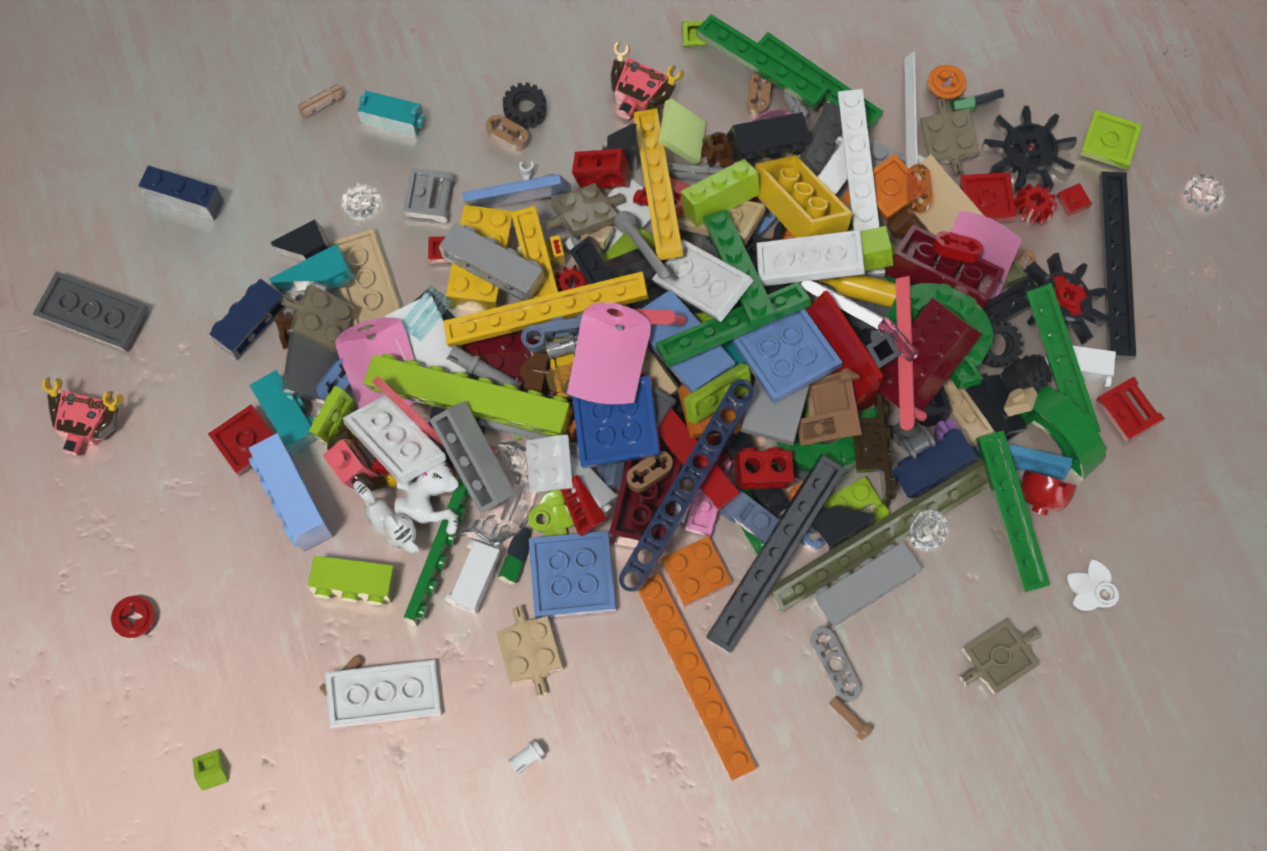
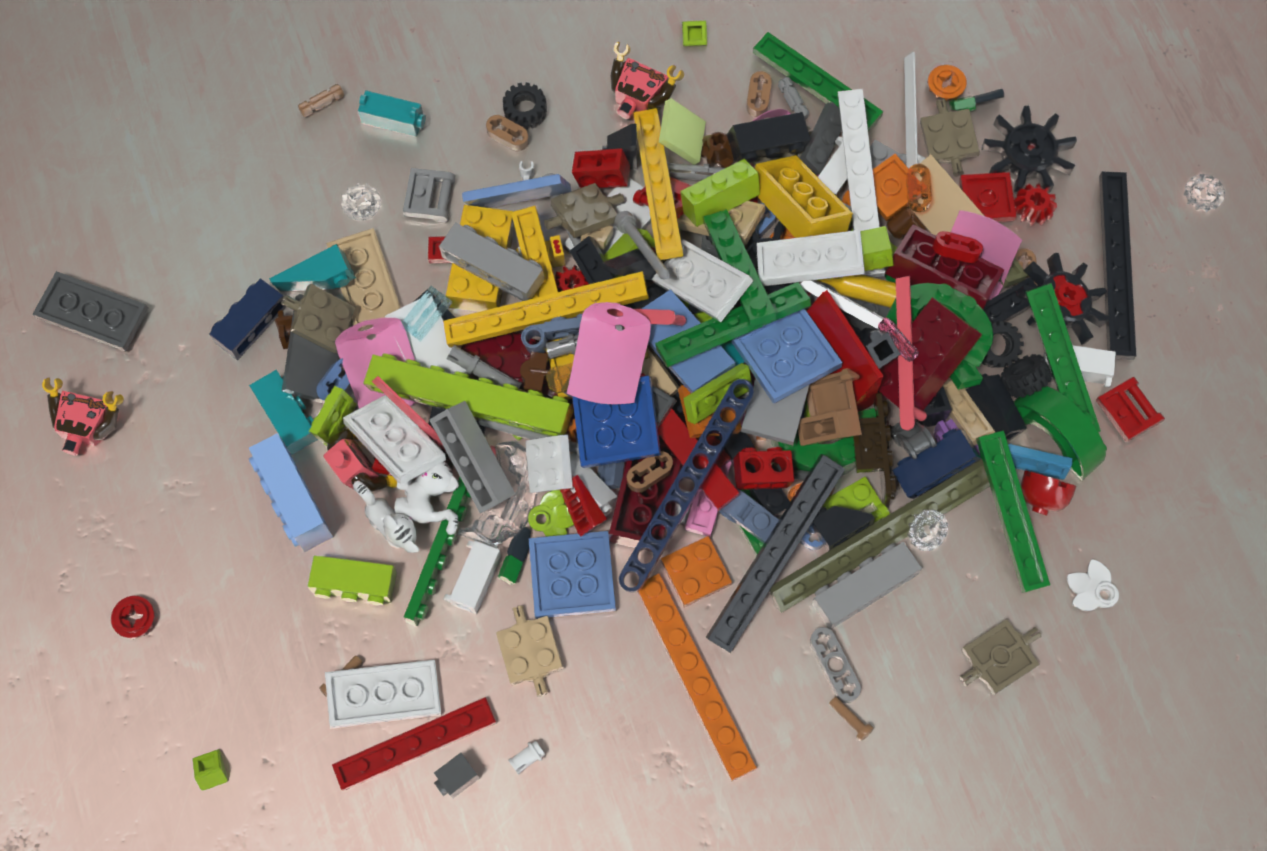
dark blue brick [138,165,224,221] -> none
red plate [208,404,274,476] -> none
black slope [271,219,332,261] -> none
green plate [696,14,829,109] -> none
tan plate [1004,387,1038,417] -> none
red plate [1056,183,1092,217] -> none
lime plate [1080,110,1142,170] -> none
none -> red tile [332,697,497,791]
none -> dark grey brick [434,753,480,799]

